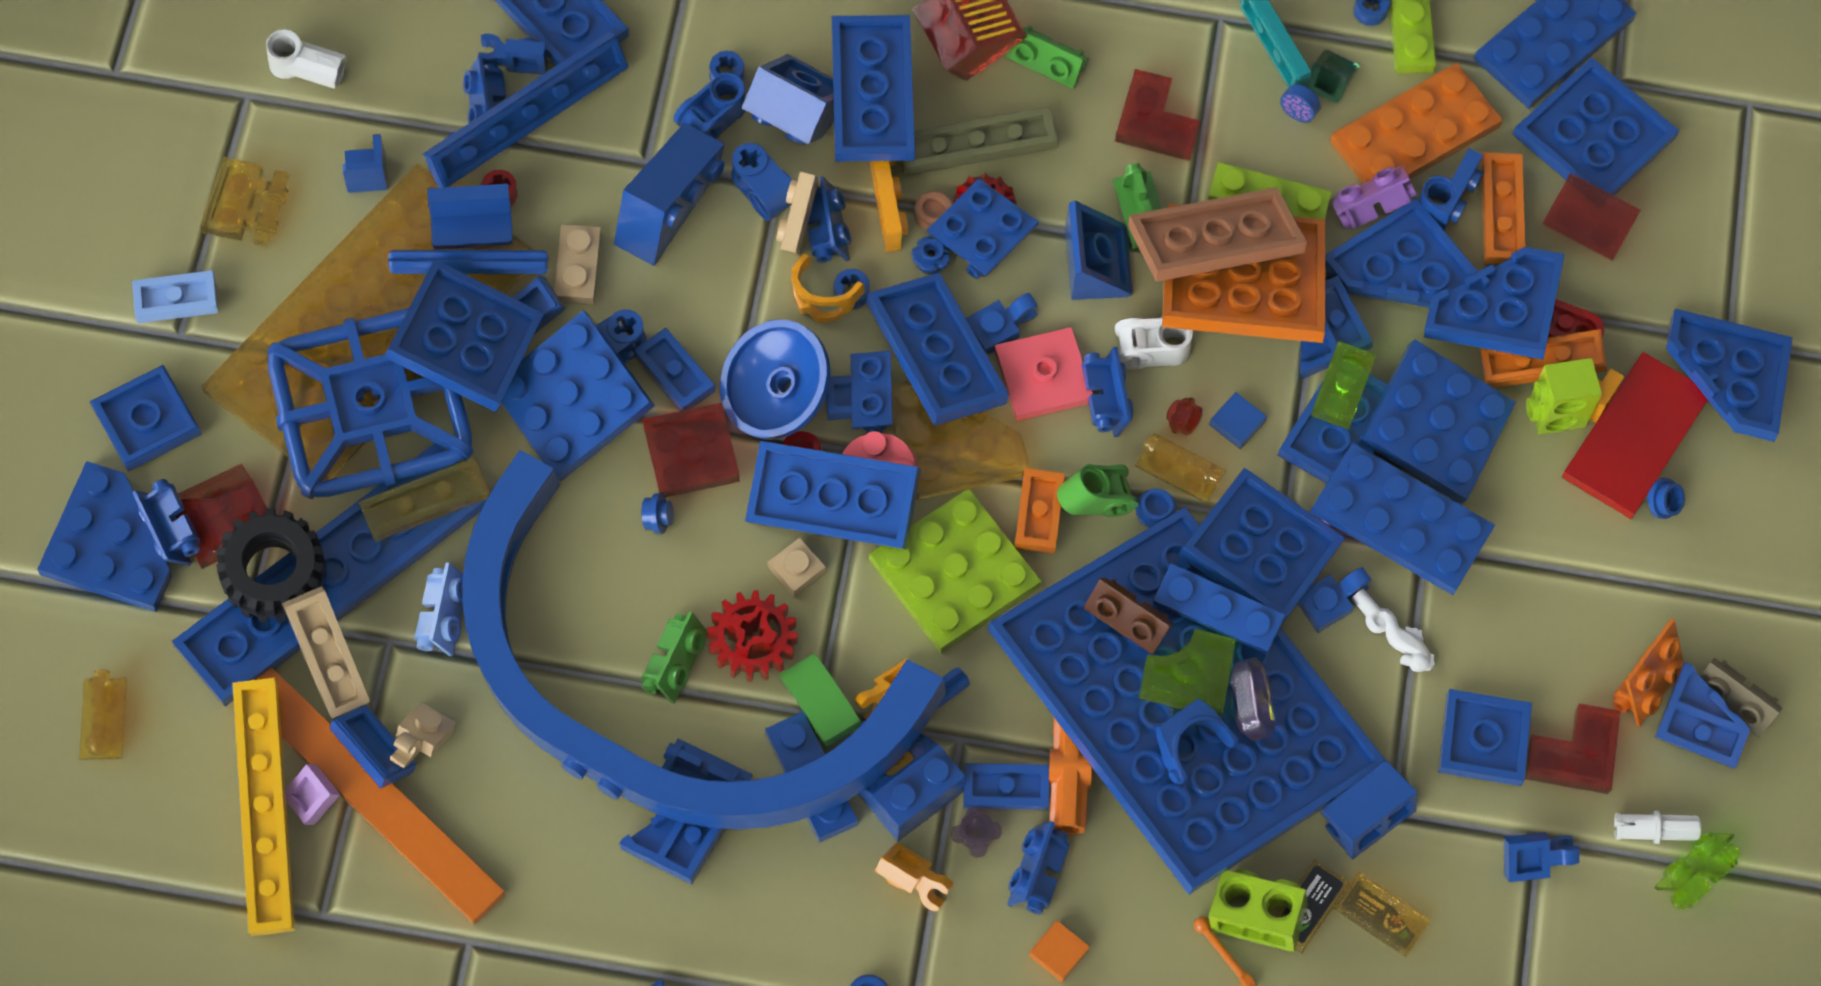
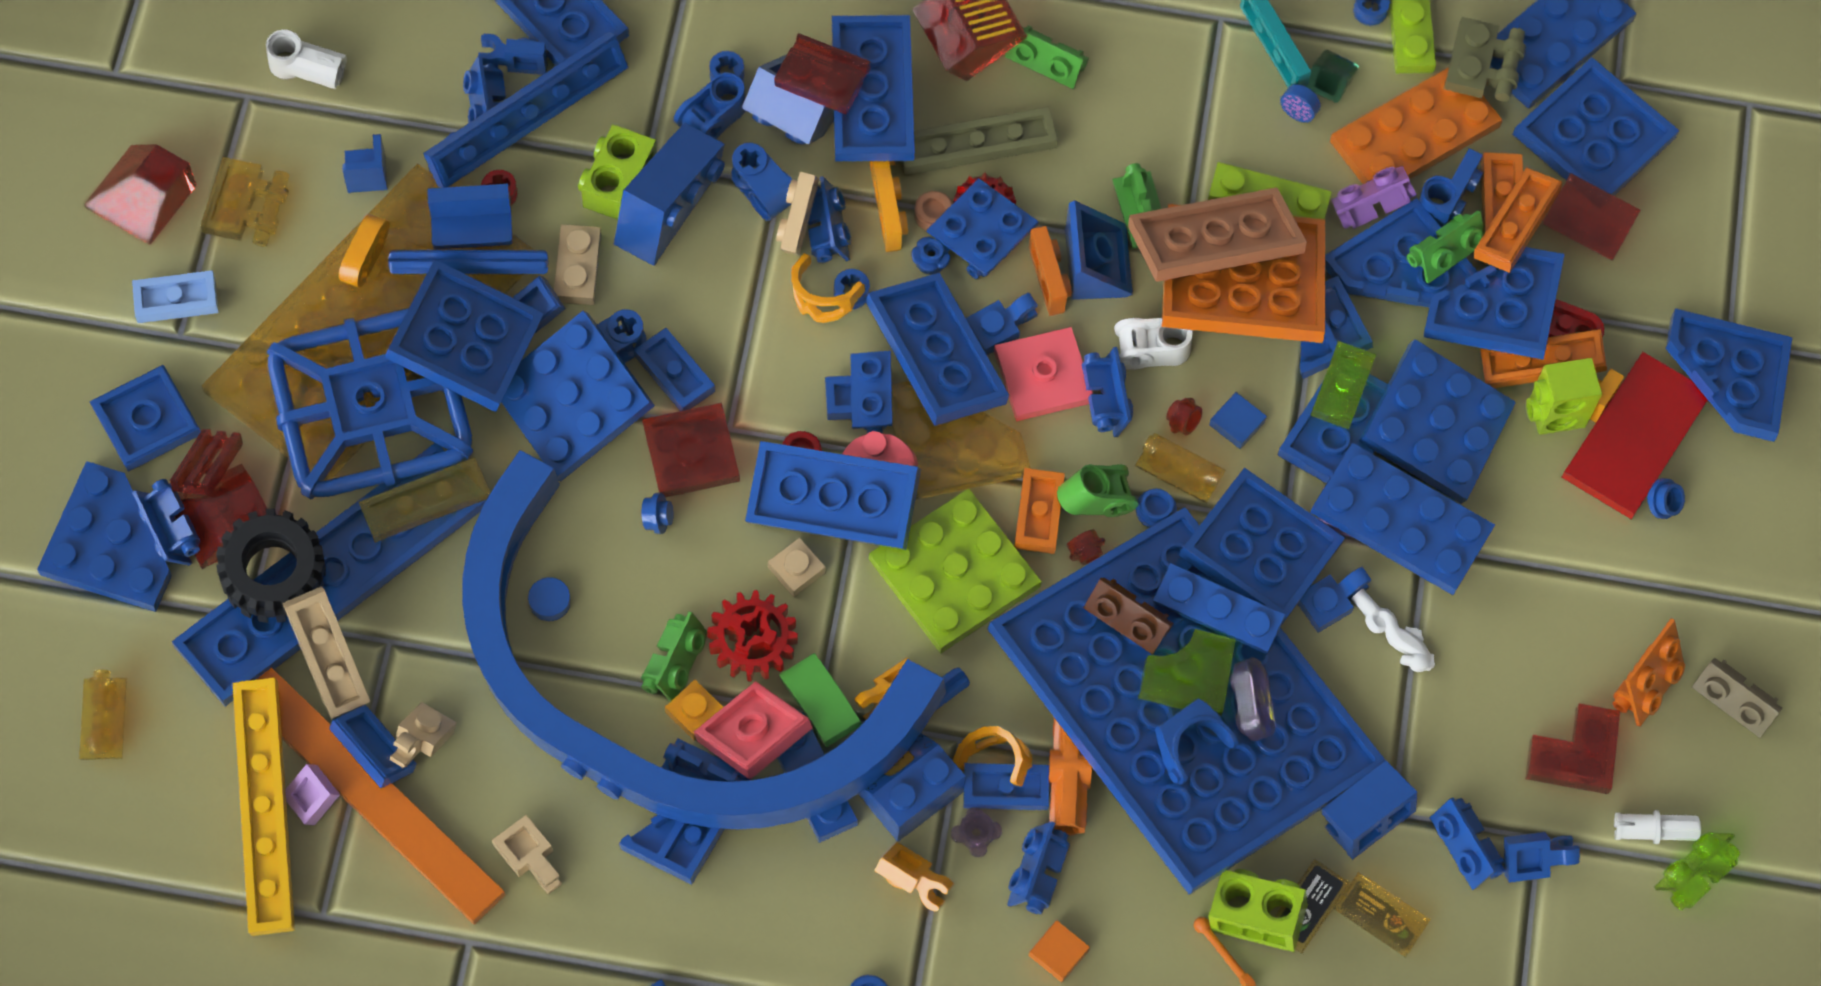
light blue hinge [414,563,463,656] -> none
blue dish [720,320,831,440] -> none
clear red plate [1115,69,1201,161] -> none
blue plate [1438,689,1532,786] -> none
blue wing [1654,662,1751,769] -> none
none -> clear red slope [84,144,197,245]
none -> clear red tile [170,429,243,496]
none -> light orange beam [339,214,389,288]
none -> tan plate [492,815,562,895]
none -> blue tile [528,577,571,621]
none -> lime brick [578,124,657,220]
none -> light orange plate [665,680,723,741]
none -> coral plate [694,681,813,780]
none -> clear red plate [774,33,871,115]
none -> light orange helmet [953,726,1033,787]
none -> orange plate [1029,226,1072,316]
none -> clear red plate [1066,529,1106,565]
none -> bright green hinge [1406,211,1485,284]
none -> blue hinge [1429,798,1506,890]
none -> olive plate [1444,17,1526,102]
none -> orange tile [1474,167,1562,273]

